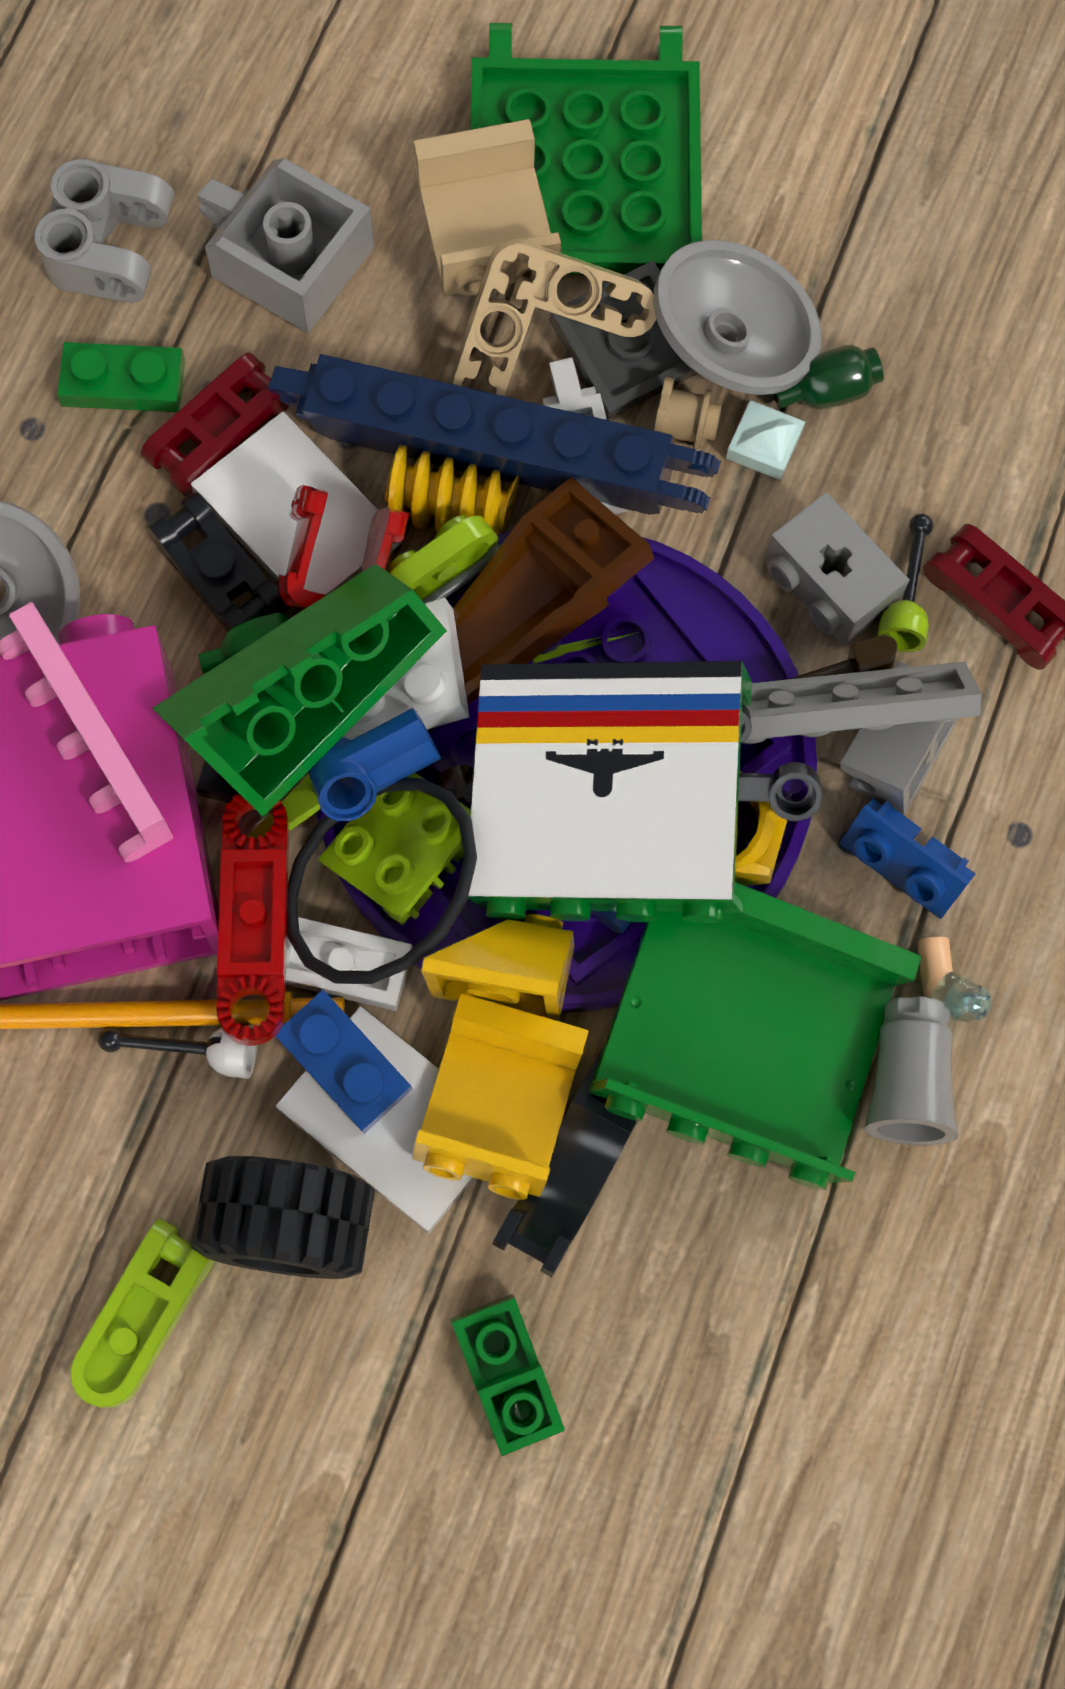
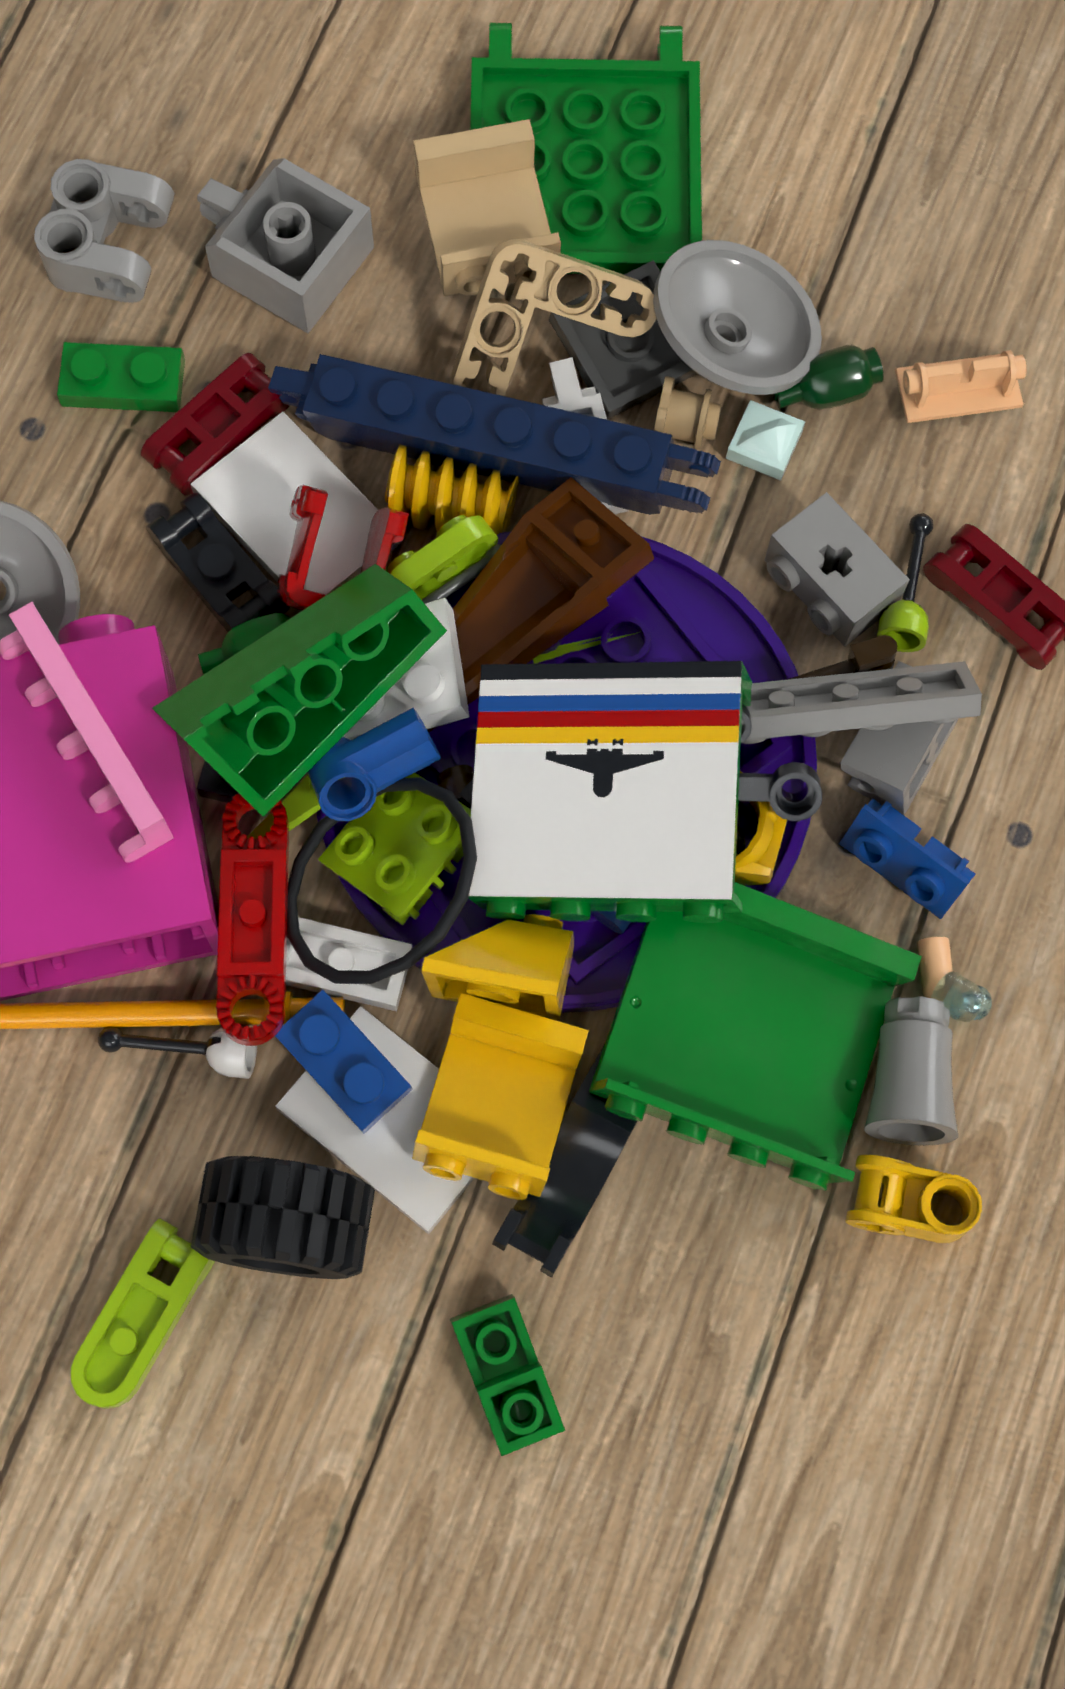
none -> yellow piece [845,1155,982,1243]
none -> light nougat hinge [895,350,1027,423]

